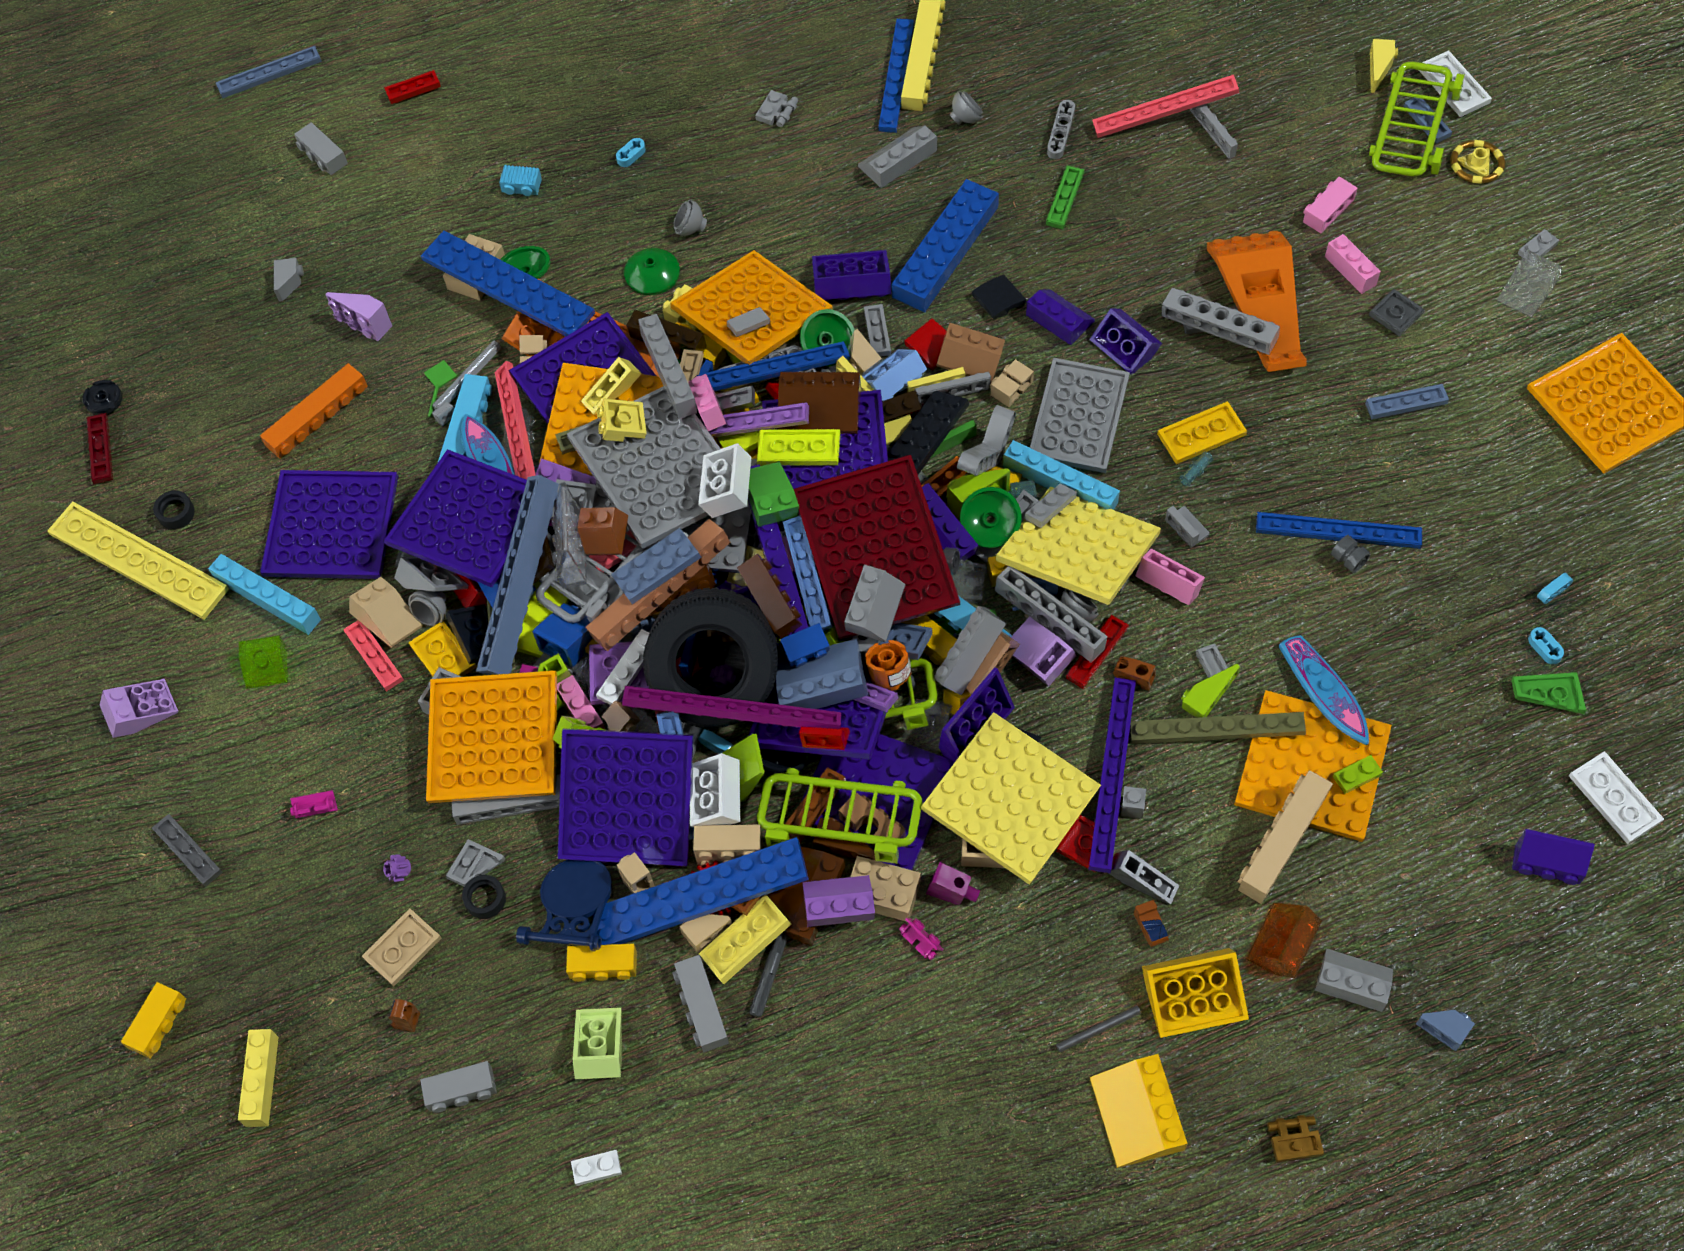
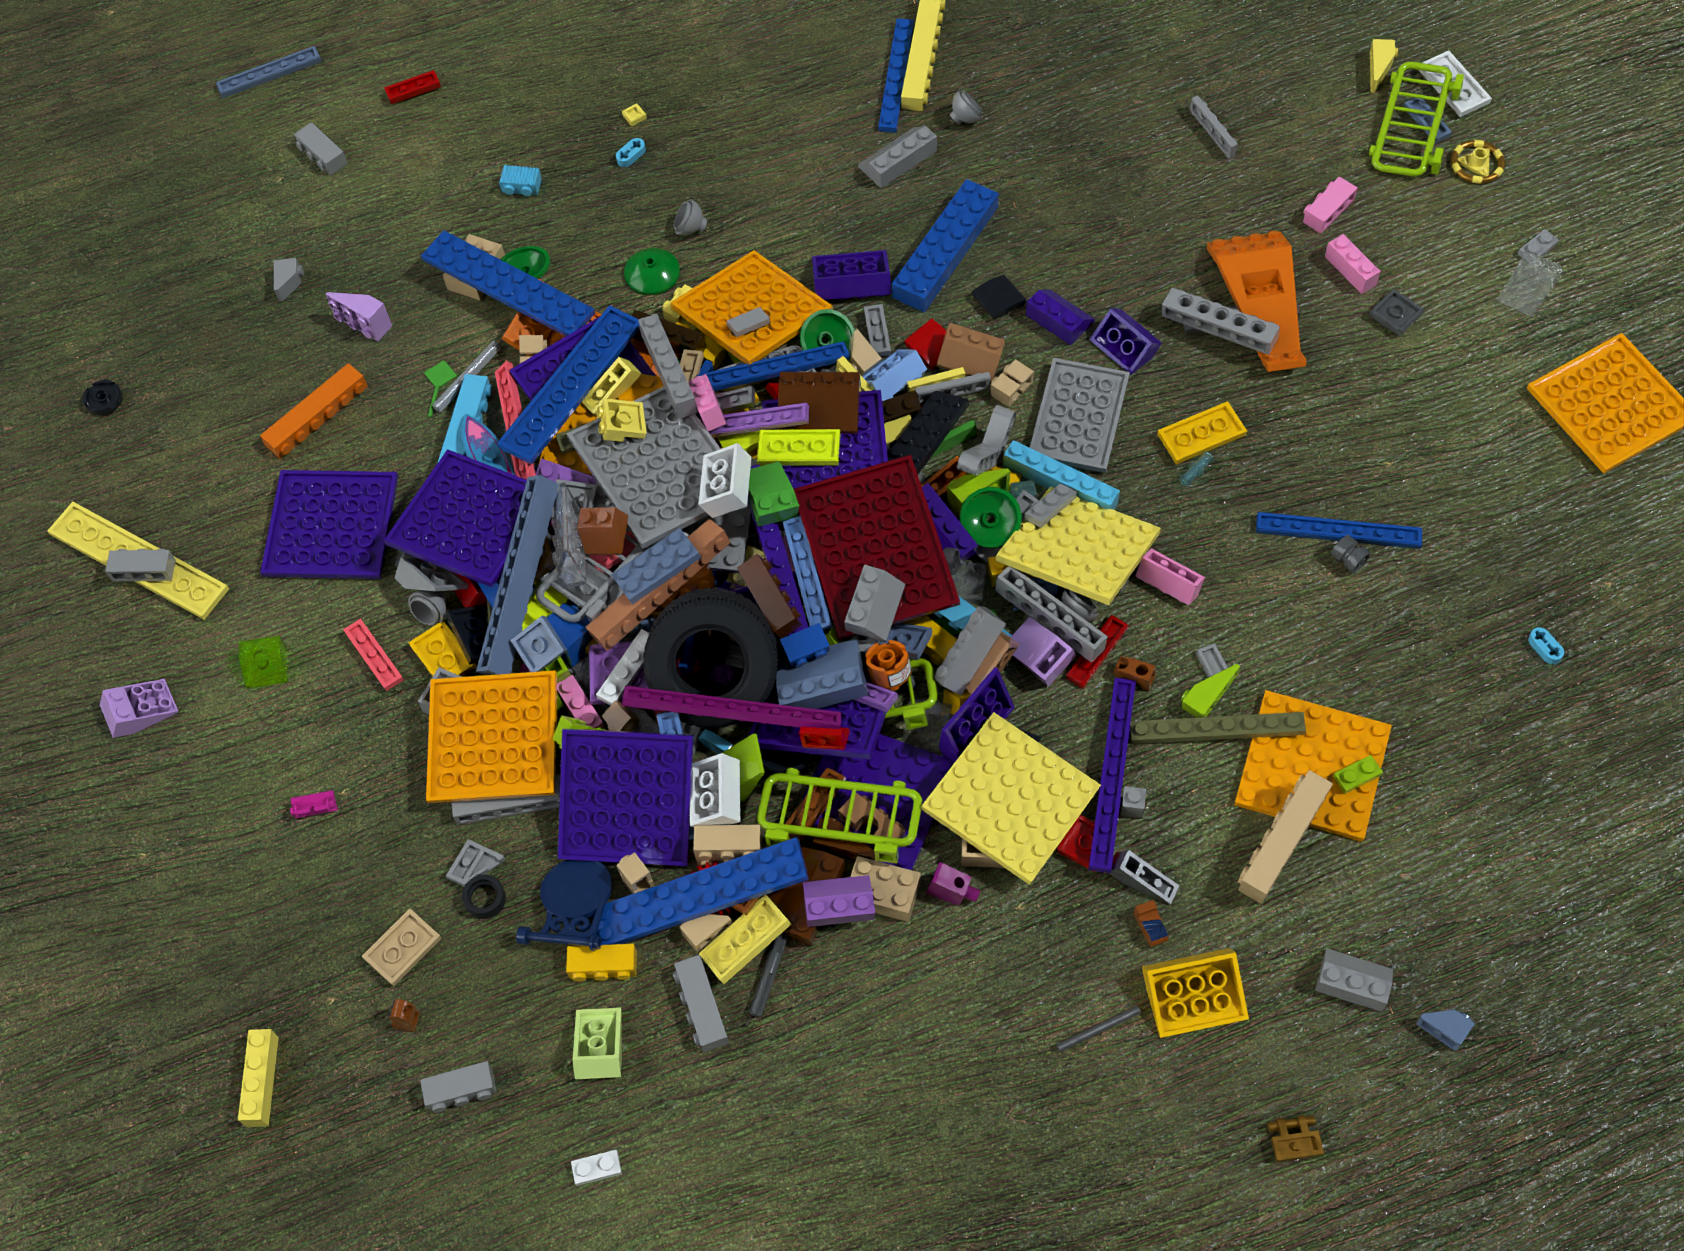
dark red plate [86,413,113,484] -> none
yellow brick [121,982,186,1059] -> none
flat silver plate [152,814,223,887] -> none
black tyre [153,490,195,530] -> none
medium azure brick [208,554,321,635] -> none
tan slope [349,577,422,648] -> none
medium lavender gear [383,854,411,882] -> none
light grey piece [432,402,454,426] -> none
light grey plate [755,90,798,127] -> none
dark pink hinge [899,918,944,960] -> none
bright green tile [1046,165,1084,229] -> none
light grey beam [1047,100,1075,159] -> none
yellow slope [1090,1054,1188,1168] -> none
coral plate [1092,75,1239,138] -> none
light grey panel [1165,506,1209,548] -> none
clear orange slope [1246,903,1322,978] -> none
dark azure piece [1279,635,1369,745] -> none
sand blue plate [1365,384,1449,419] -> none
bright green wing [1511,672,1586,714] -> none
dark purple slope [1512,829,1595,885] -> none
medium azure beam [1537,573,1573,604] -> none
white plate [1569,751,1664,844] -> none
none -> light grey brick [105,549,176,582]
none -> blue plate [497,305,640,464]
none -> sand blue plate [510,616,568,672]
none -> light yellow tile [622,103,647,126]

